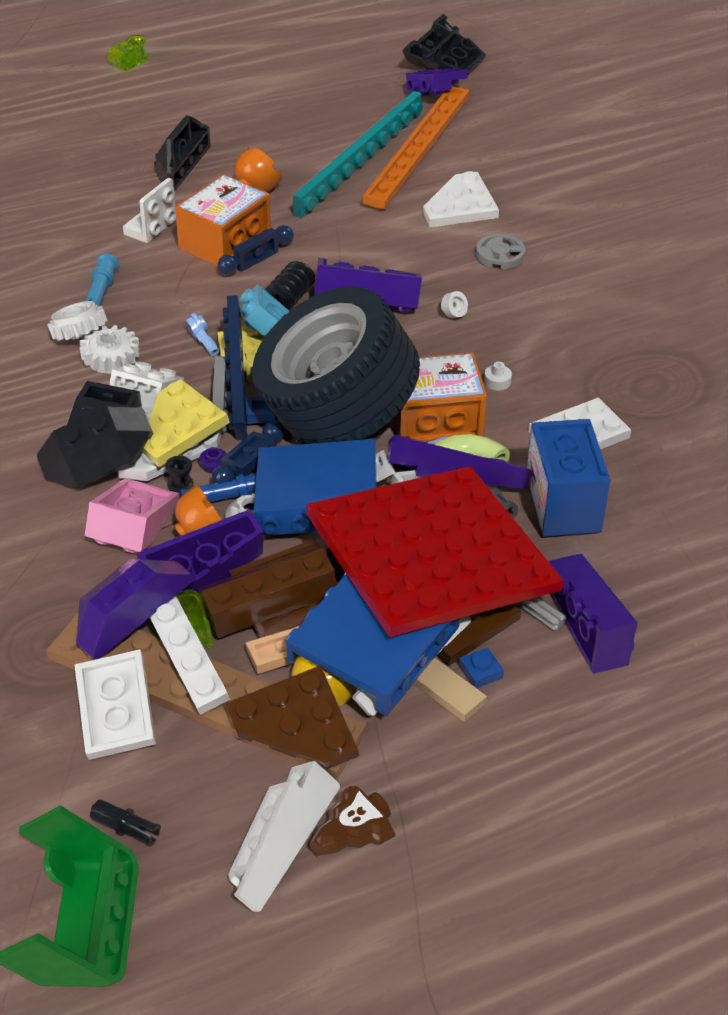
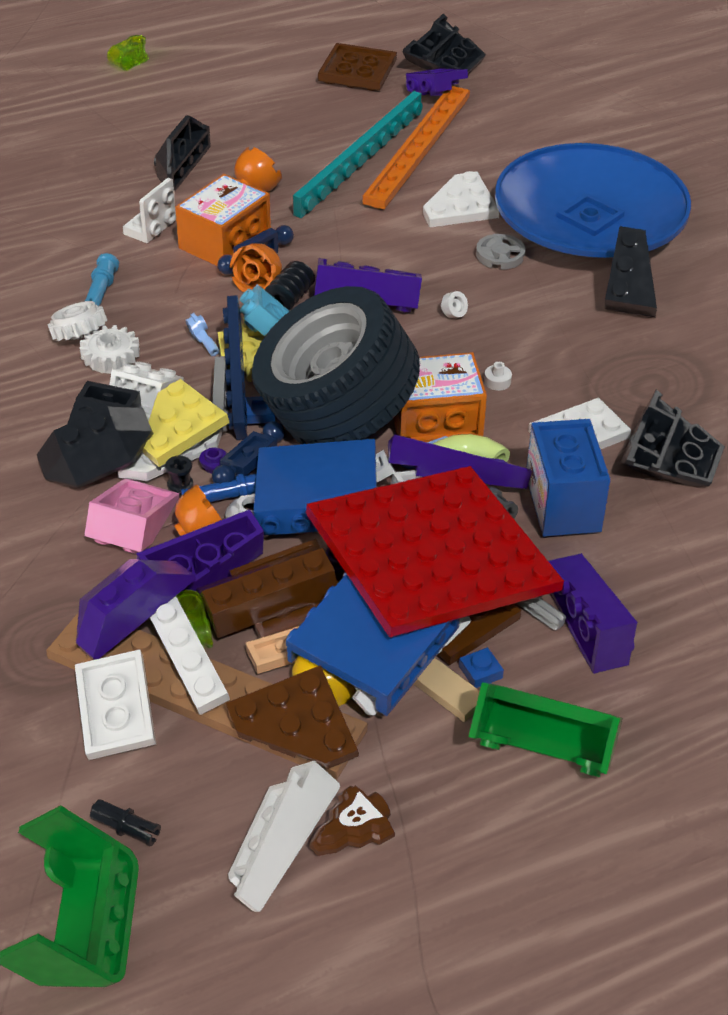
none -> orange cylinder [230,243,282,292]
none -> reddish brown plate [318,43,397,91]
none -> green windscreen [468,682,623,777]
none -> blue dish [495,143,691,258]
none -> black wedge [605,226,657,318]
none -> black wedge [620,389,725,487]

